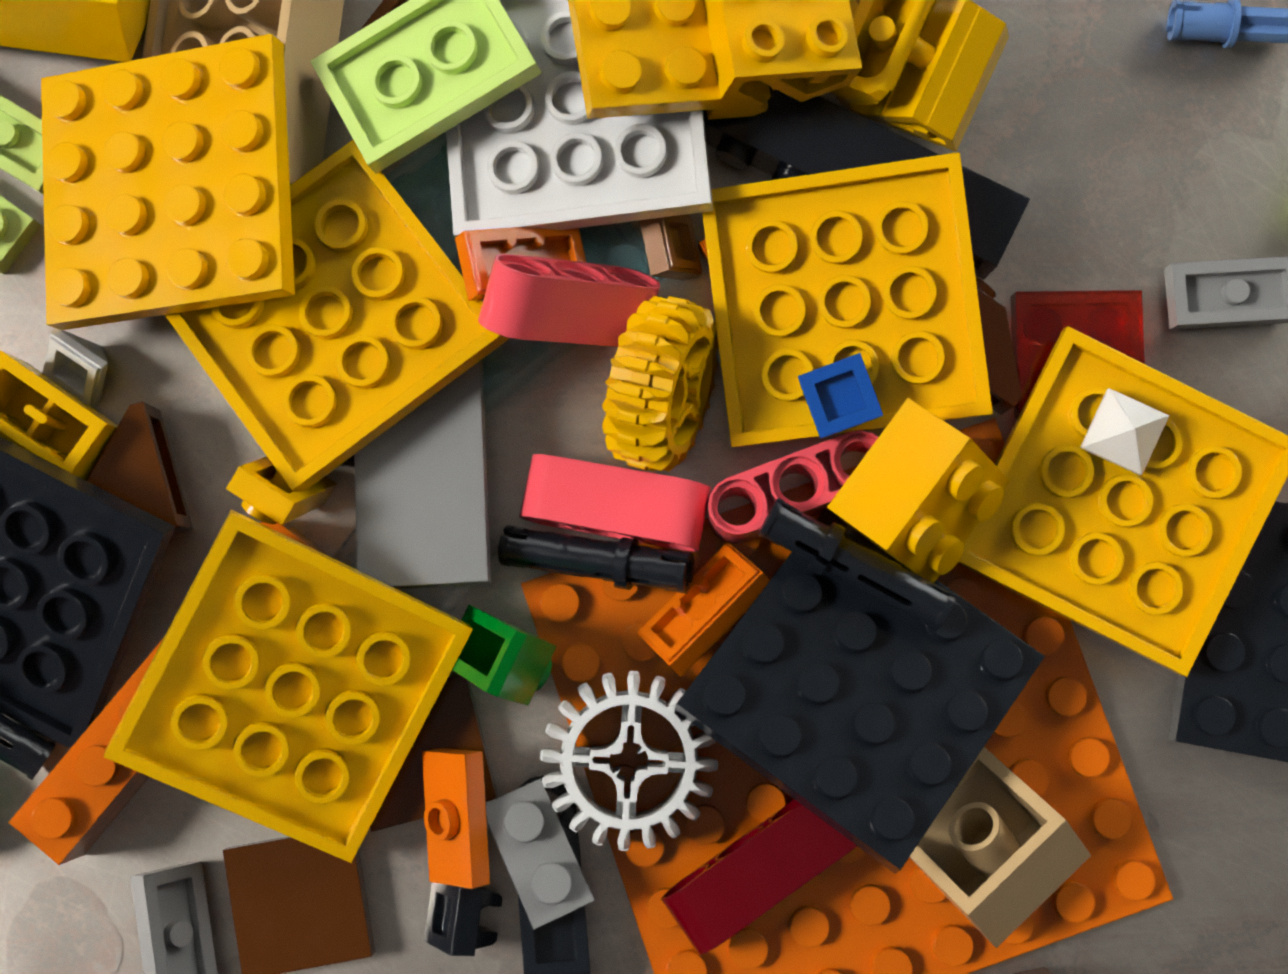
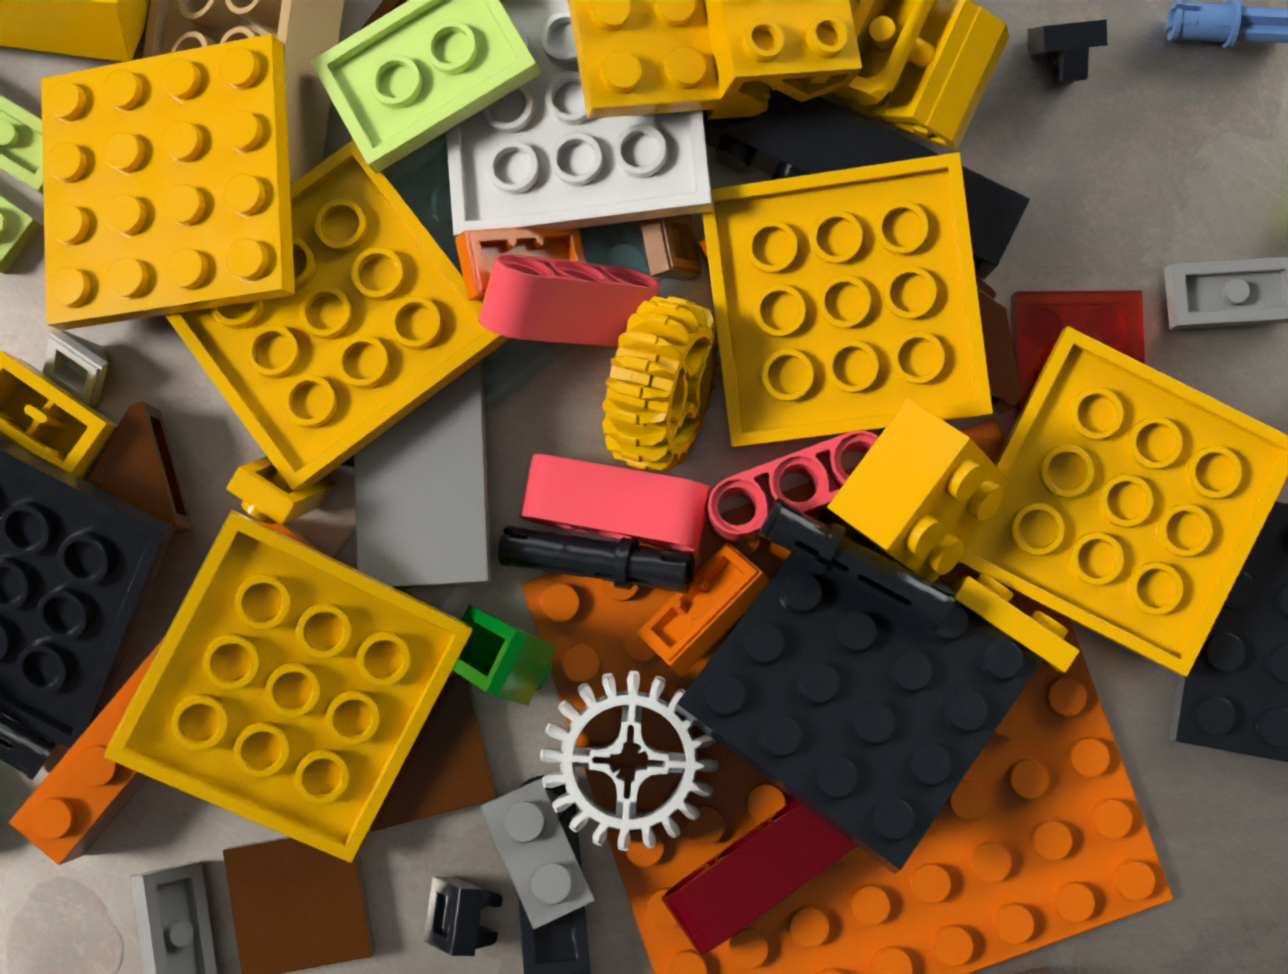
orange plate [422,748,490,889] -> none
blue plate [797,353,884,439] -> none
tan slope [909,747,1091,948] -> none
white slope [1080,388,1169,475] -> none
none -> yellow plate [950,573,1080,673]
none -> black tile [1027,19,1108,83]

